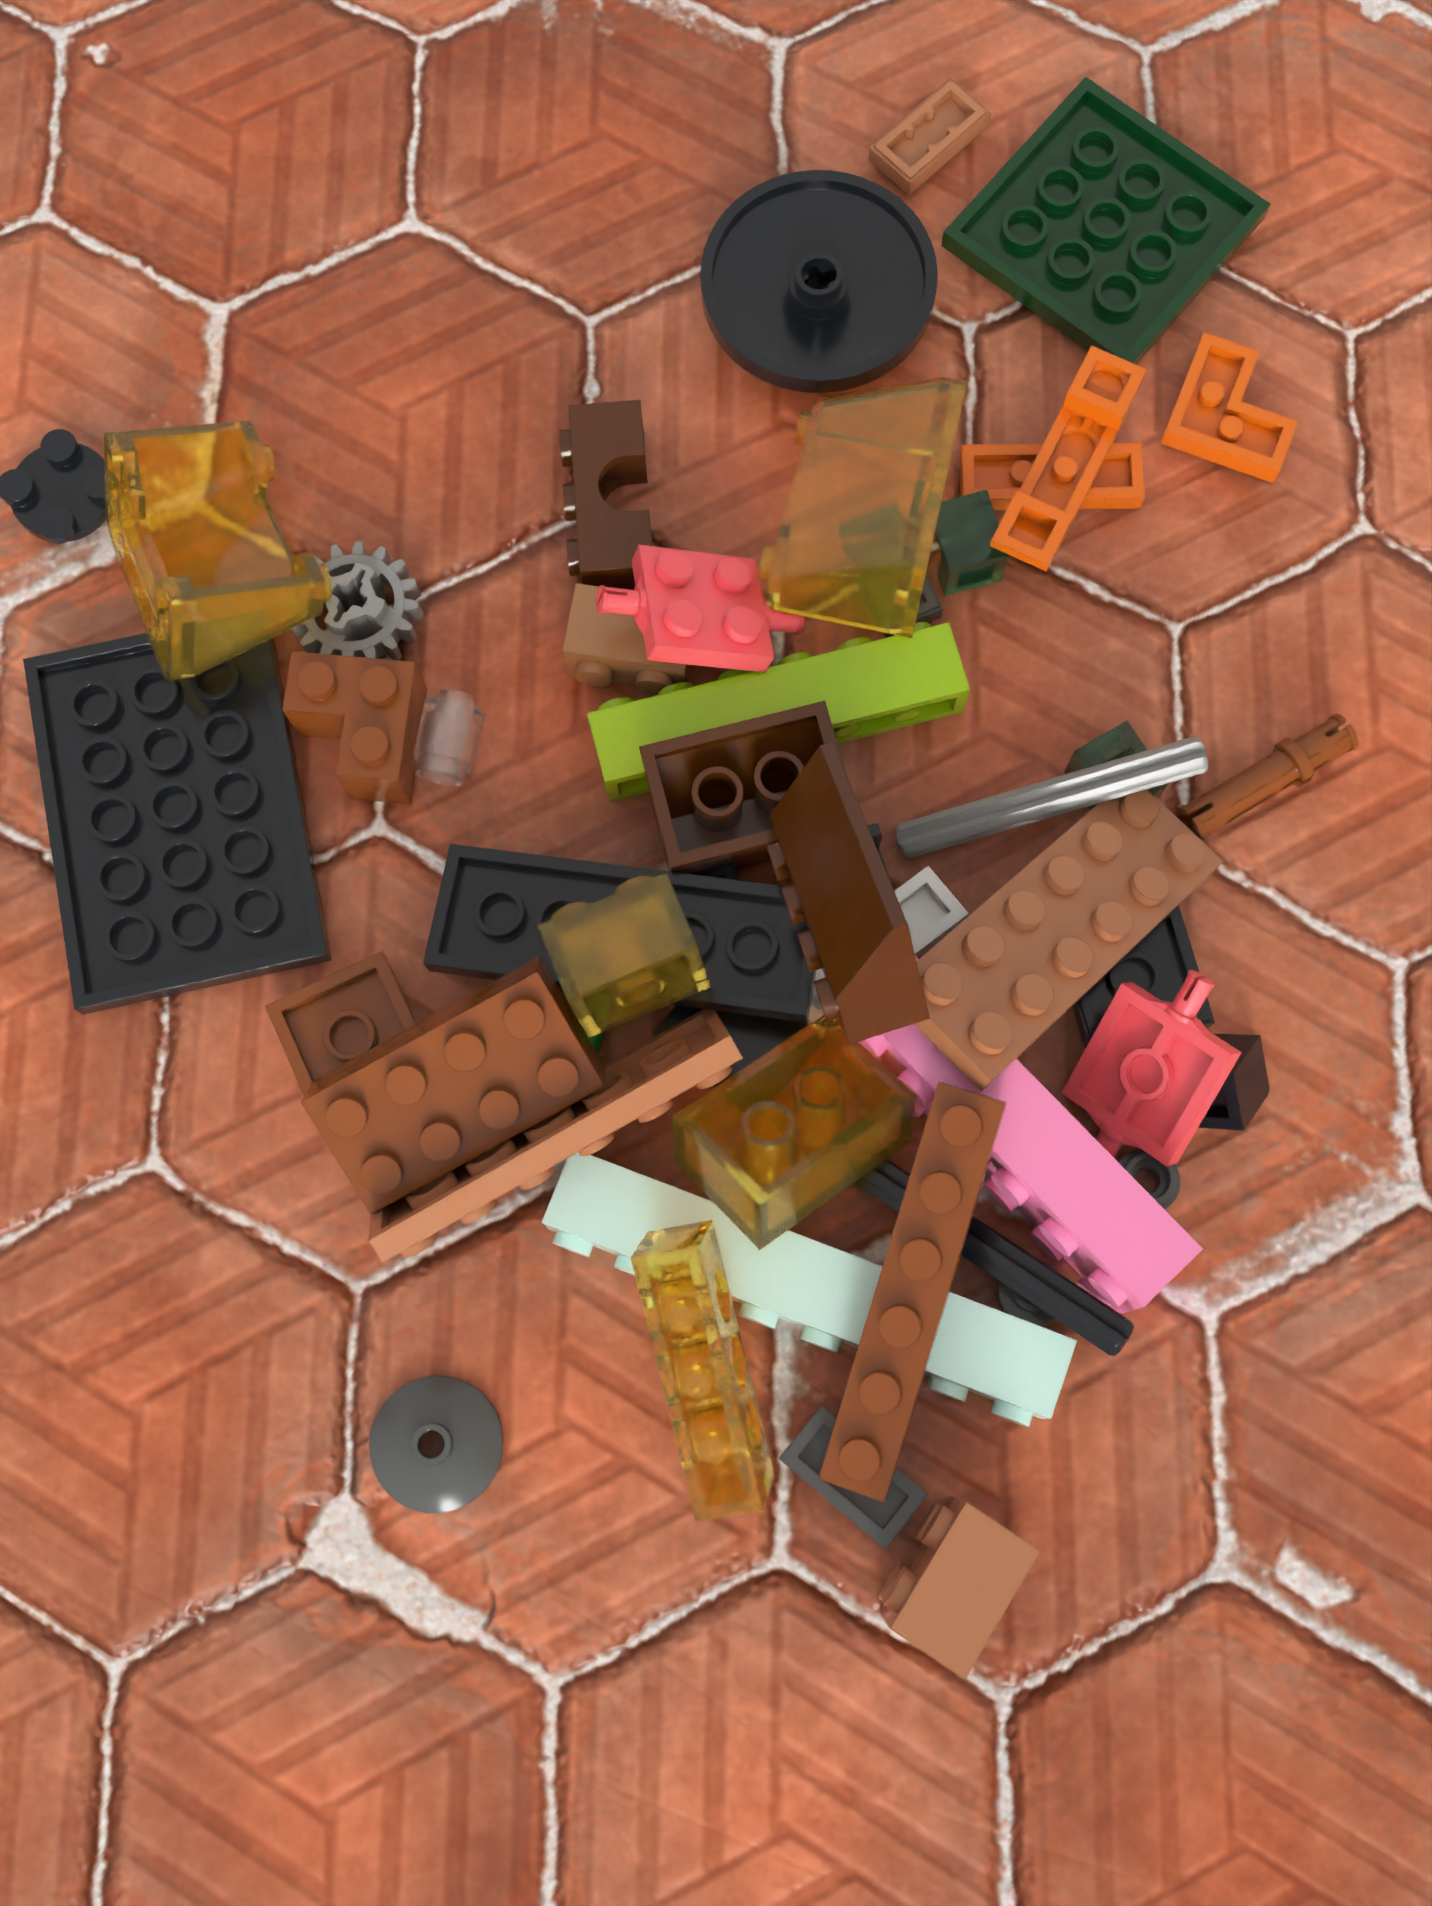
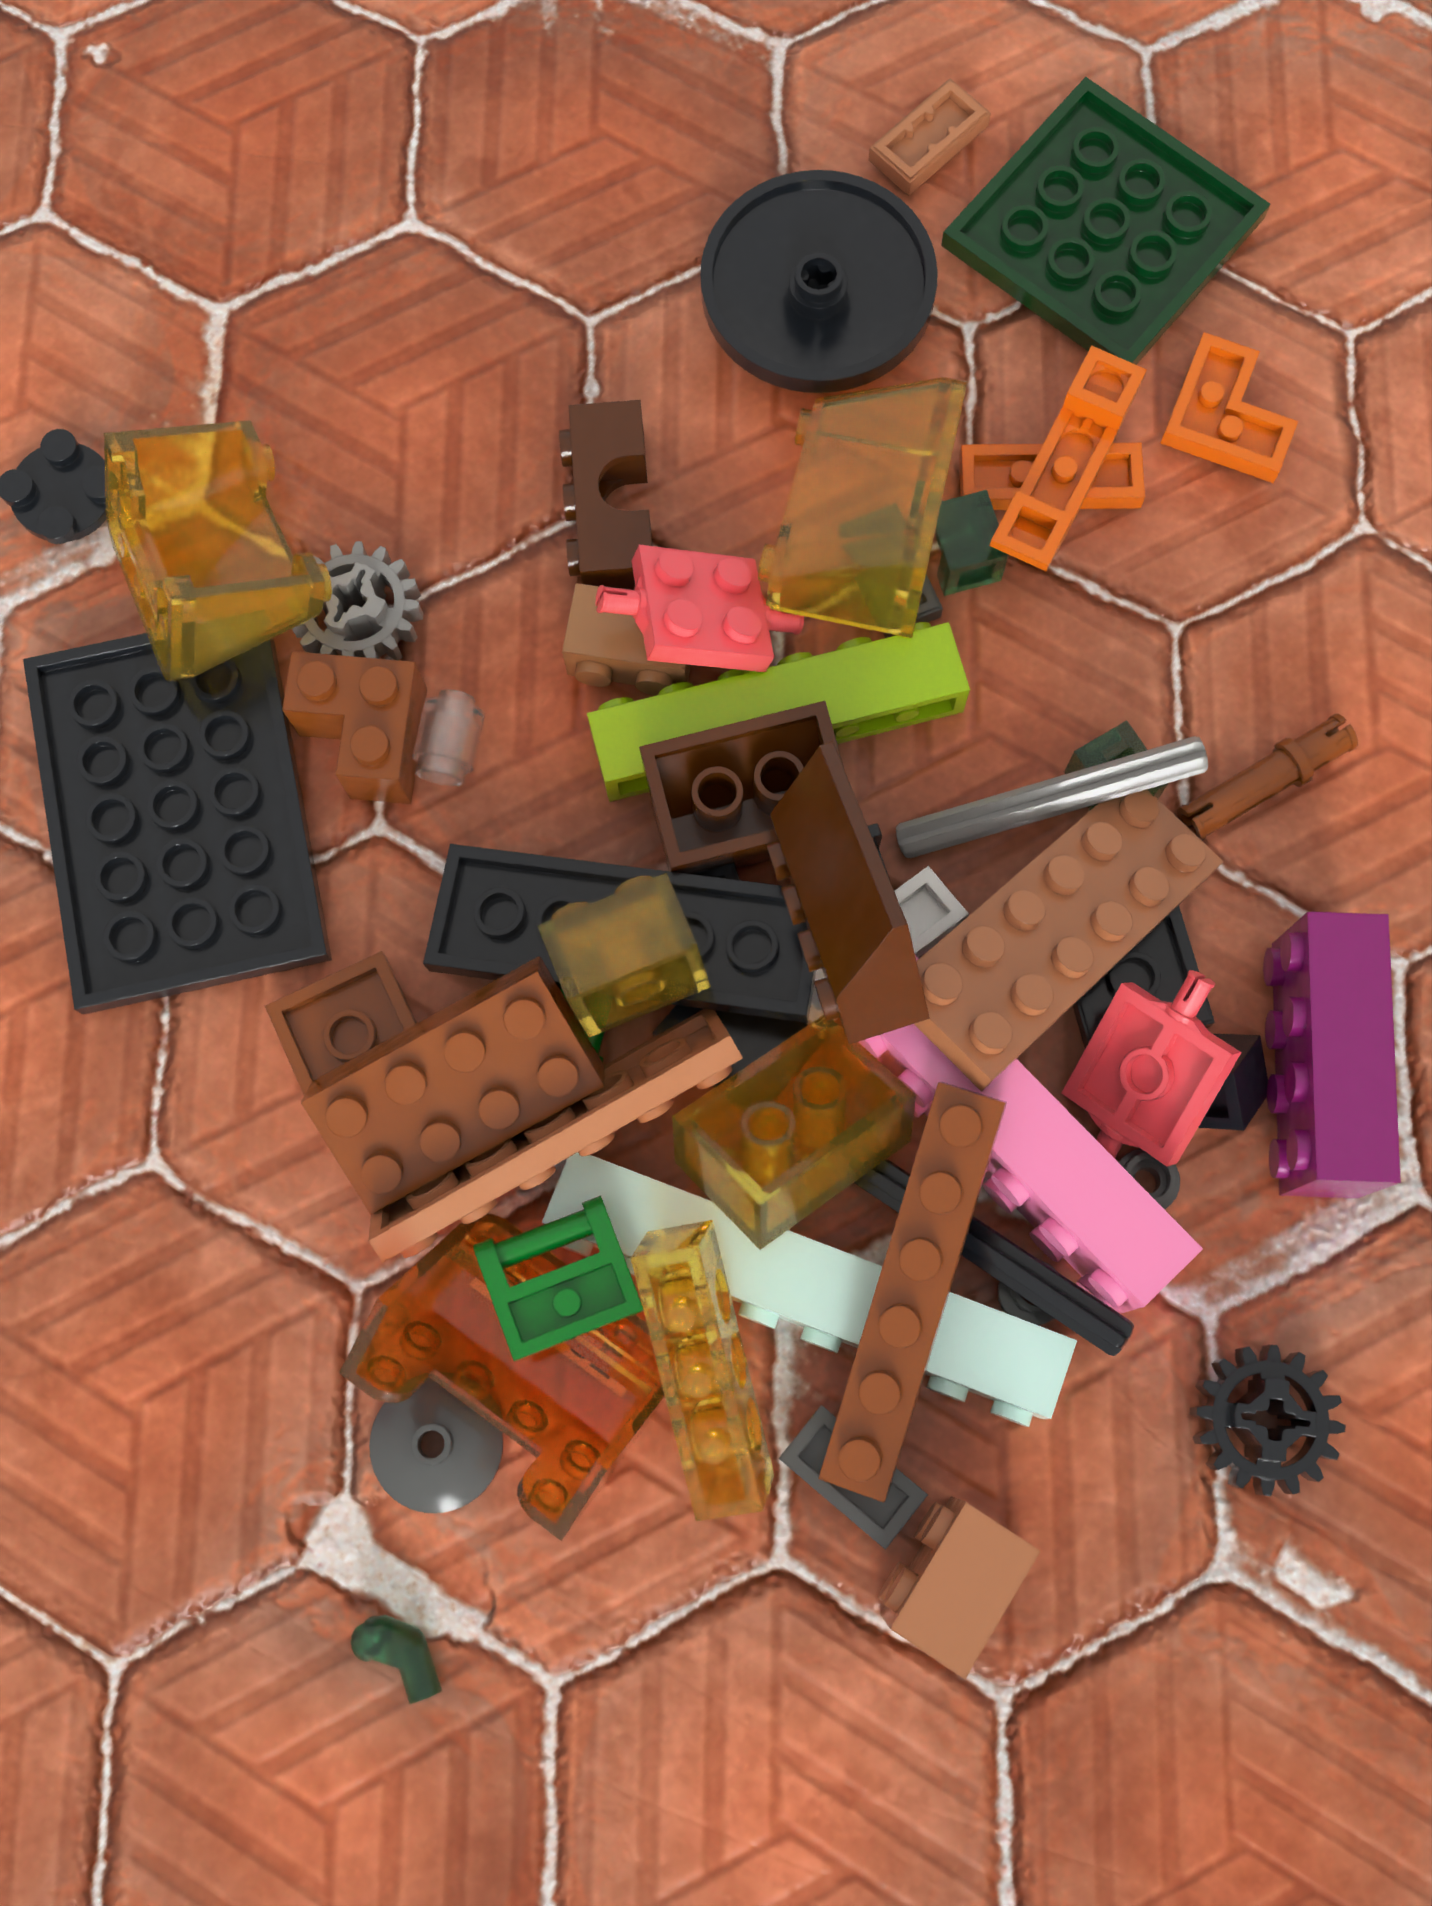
none -> clear orange windscreen [339,1213,684,1541]
none -> clear green arm [350,1615,442,1704]
none -> green plate [473,1195,644,1361]
none -> black gear [1189,1345,1346,1496]
none -> magenta brick [1263,912,1401,1199]

